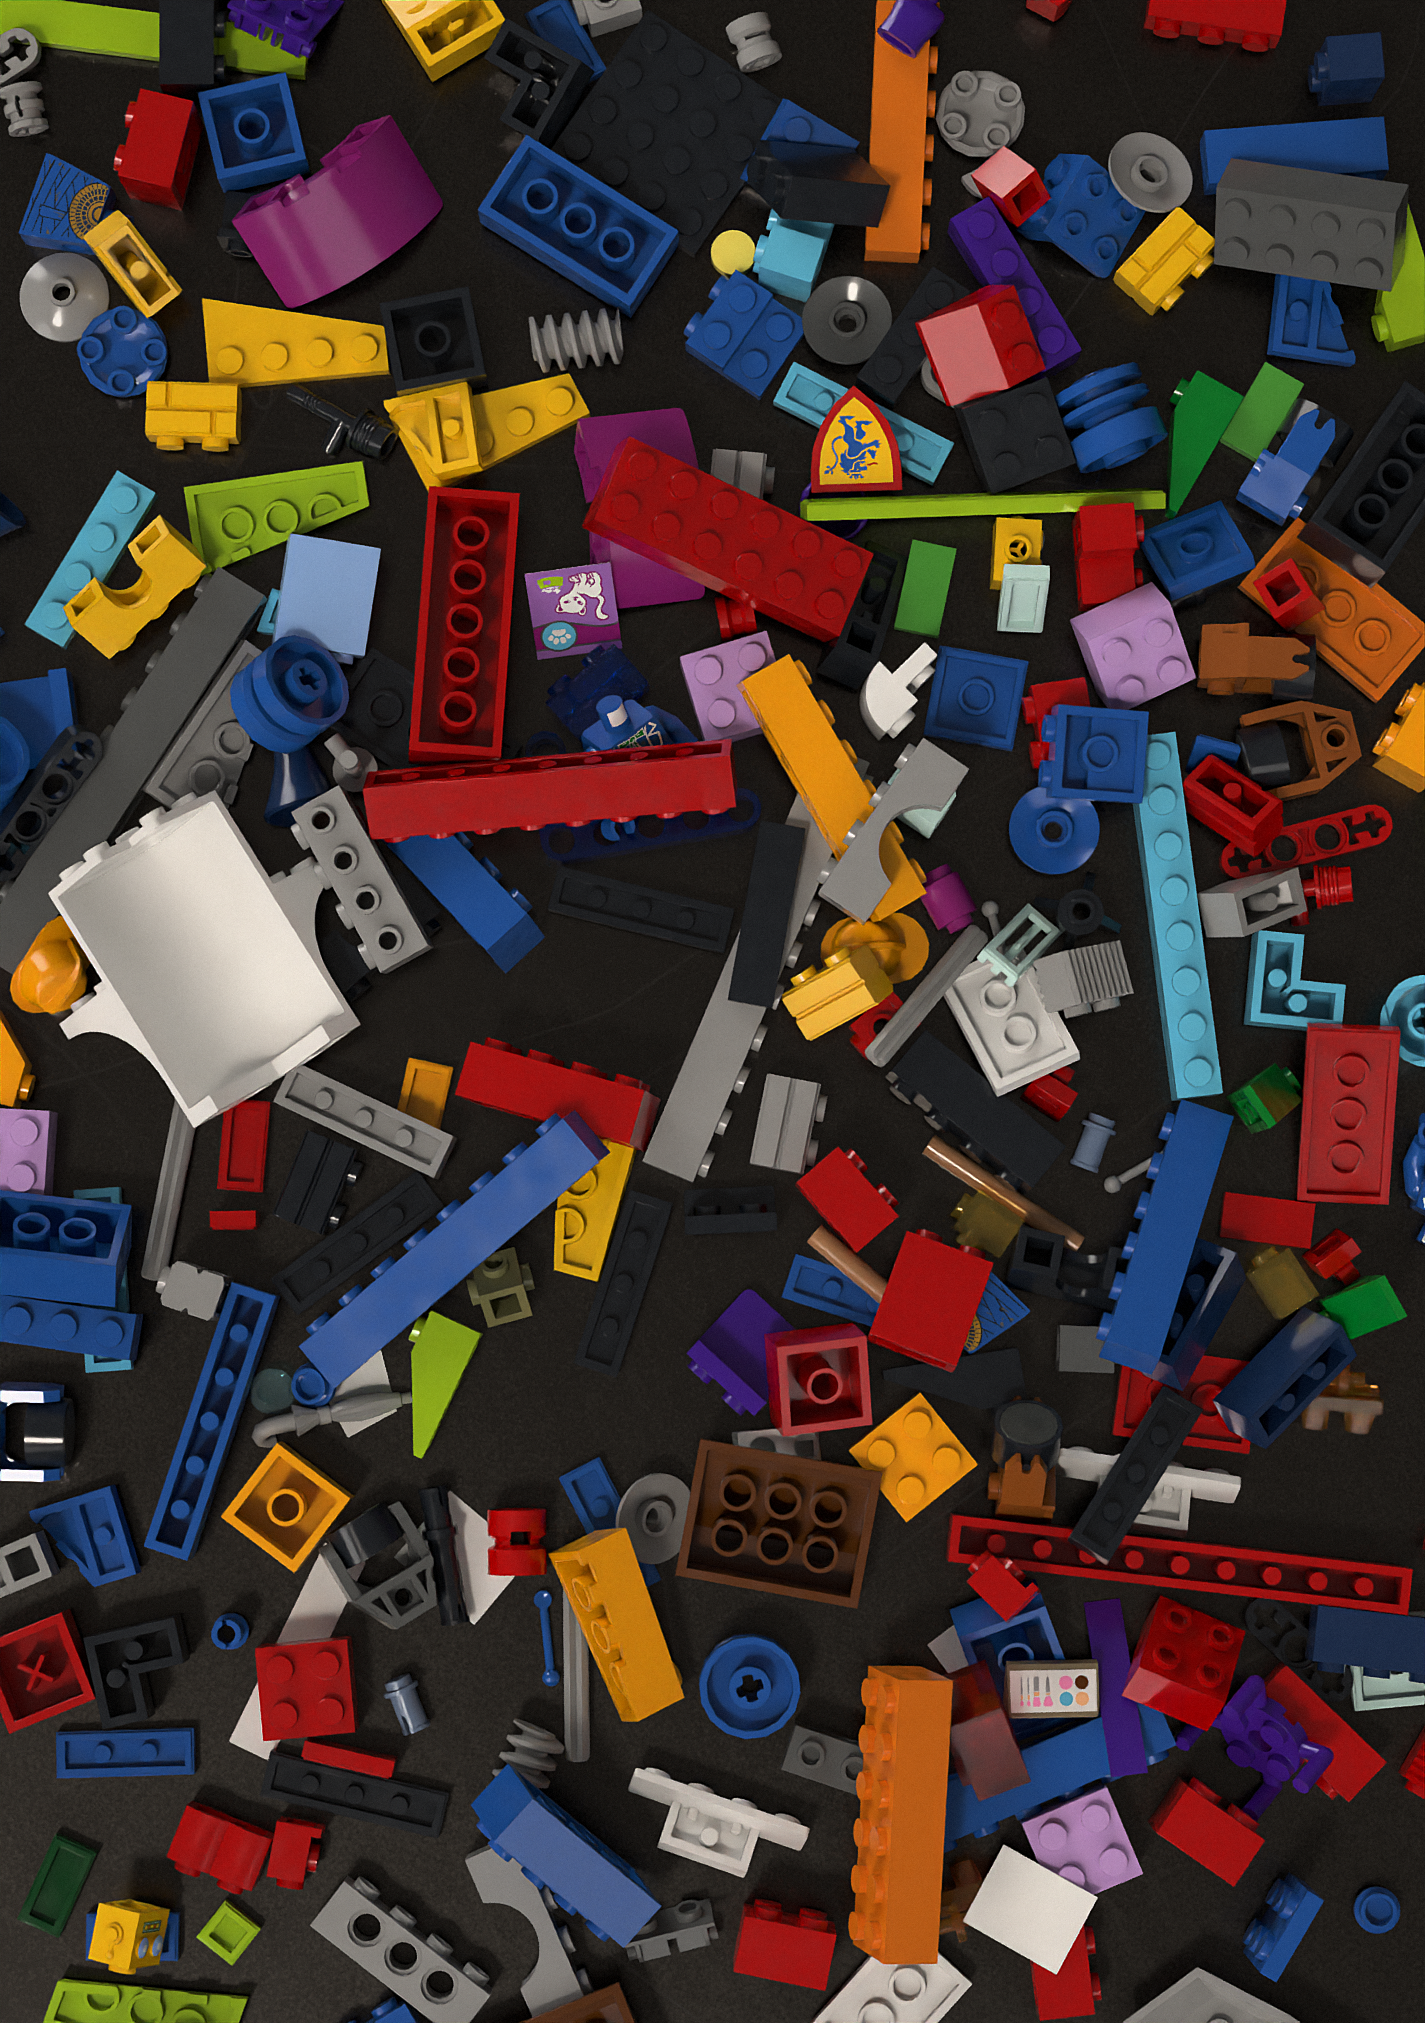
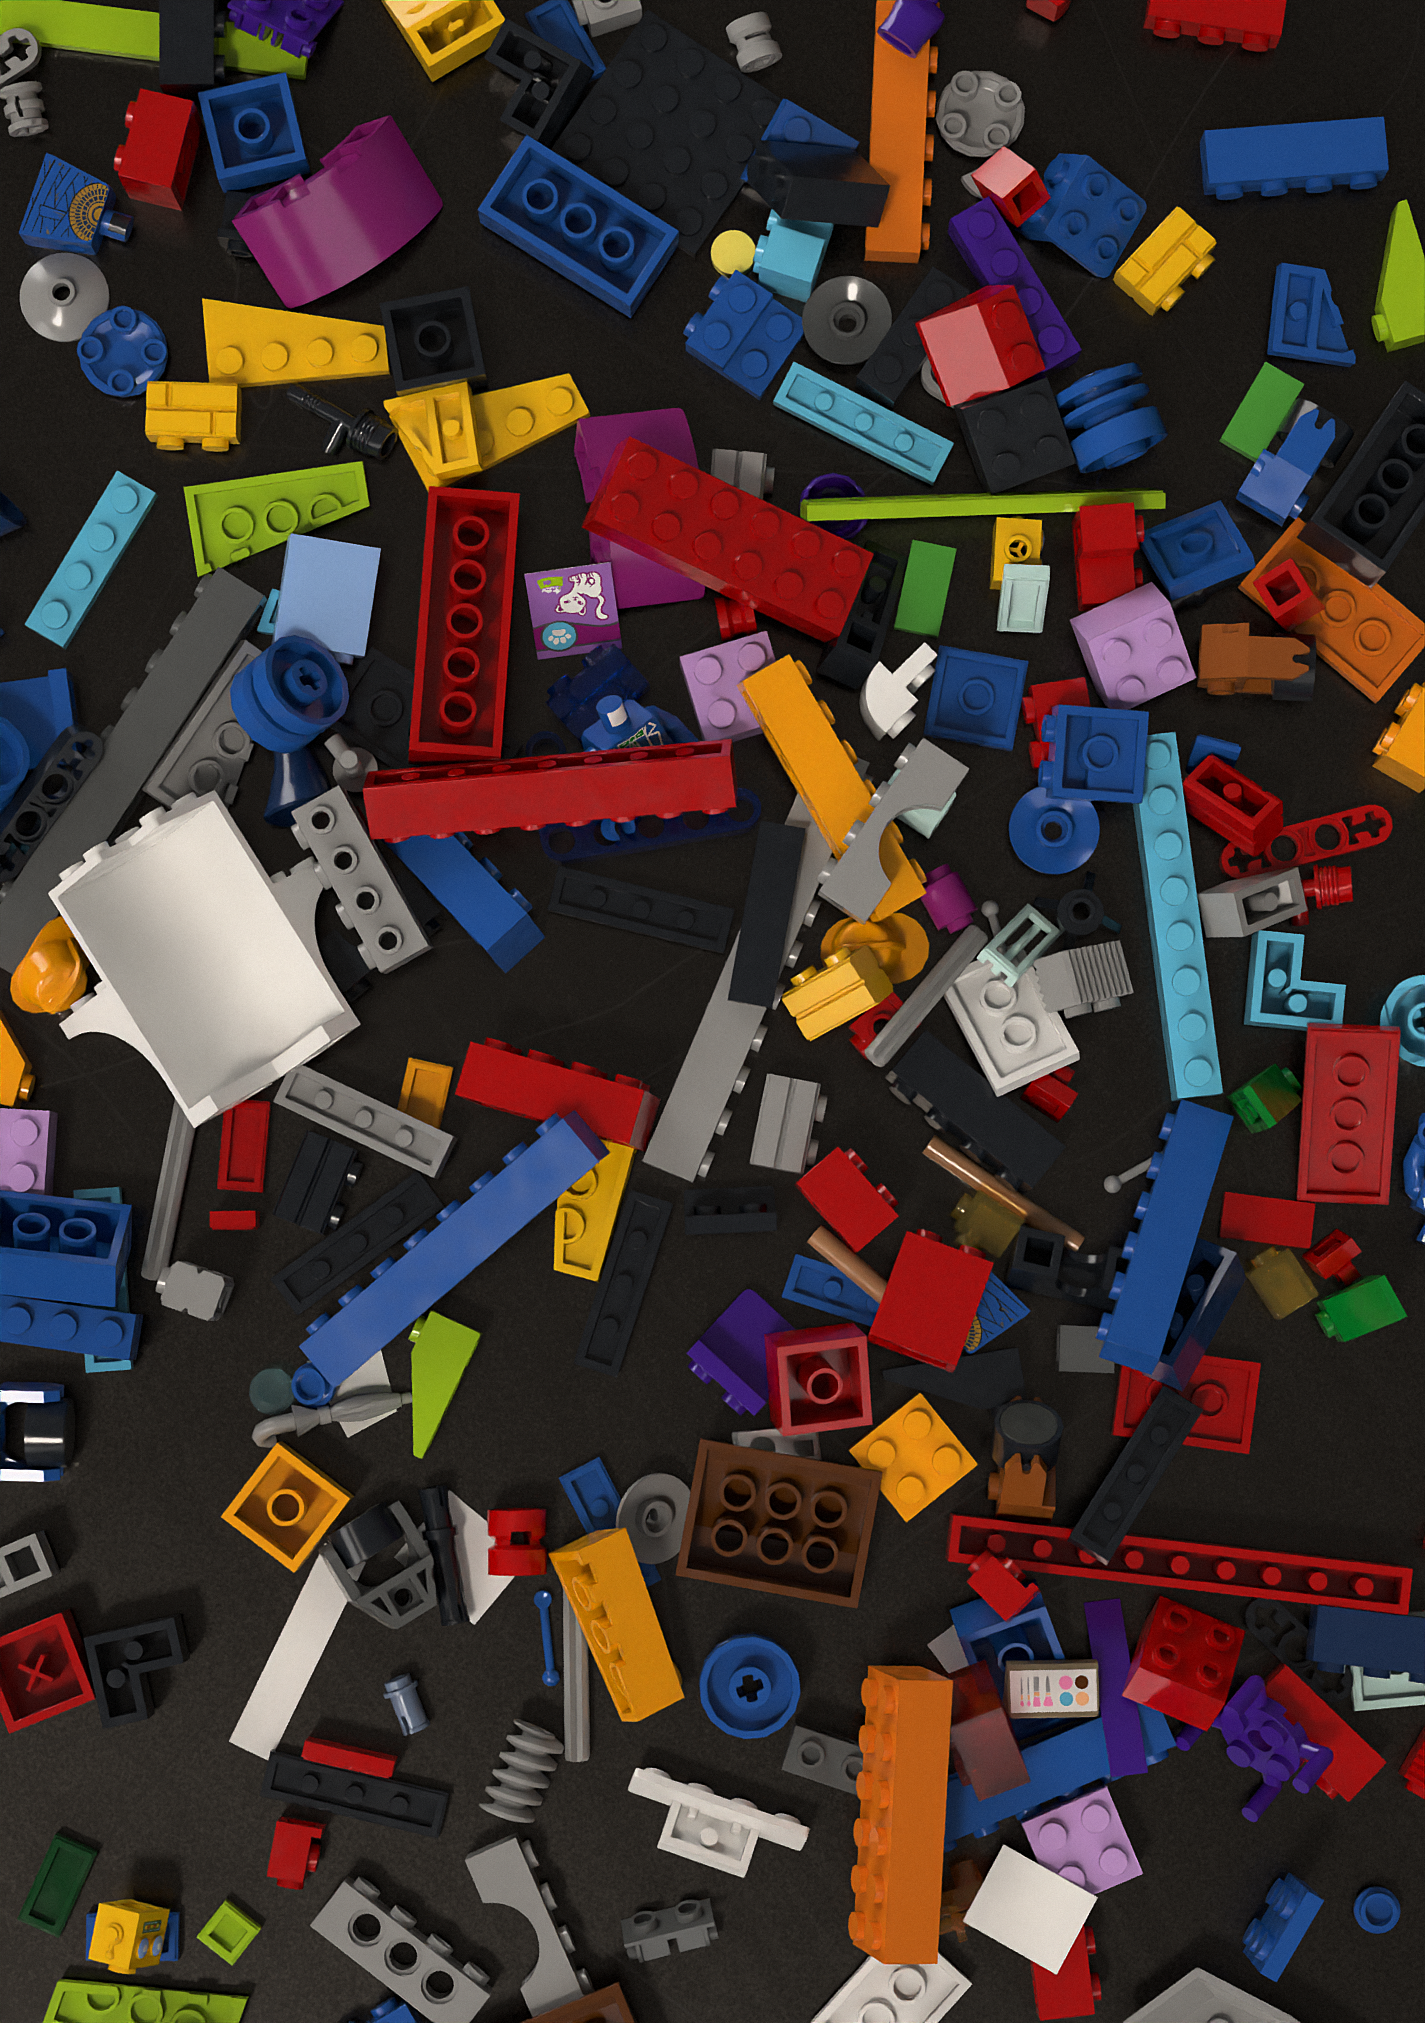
blue wing [29,1484,142,1587] -> none
blue tile [56,1727,196,1778] -> none
yellow arch [63,515,207,659] -> none
yellow brick [83,210,182,318] -> none
blue brick [144,1282,281,1561] -> none
red brick [166,1801,274,1895] -> none
blue pin [211,1613,249,1650] -> none
red brick [255,1635,360,1741] -> none
olive brick [466,1247,535,1328] -> none
blue brick [471,1763,661,1948] -> none
light grey piece [529,307,624,373] -> none
red brick [733,1899,837,1991] -> none
shield [811,386,902,493] -> none
white bracket [1055,1446,1241,1538] -> none
sand blue pin [1070,1113,1117,1173] -> none
light grey dish [1108,132,1193,213] -> none
red brick [1147,1776,1265,1887] -> none
green slope [1164,370,1244,520] -> none
dark blue brick [1212,1307,1357,1449] -> none
dark grey brick [1214,158,1409,292] -> none
dark orange piece [1235,700,1362,801] -> none
clear orange hips [1301,1365,1384,1434] -> none
dark blue brick [1308,32,1385,106] -> none

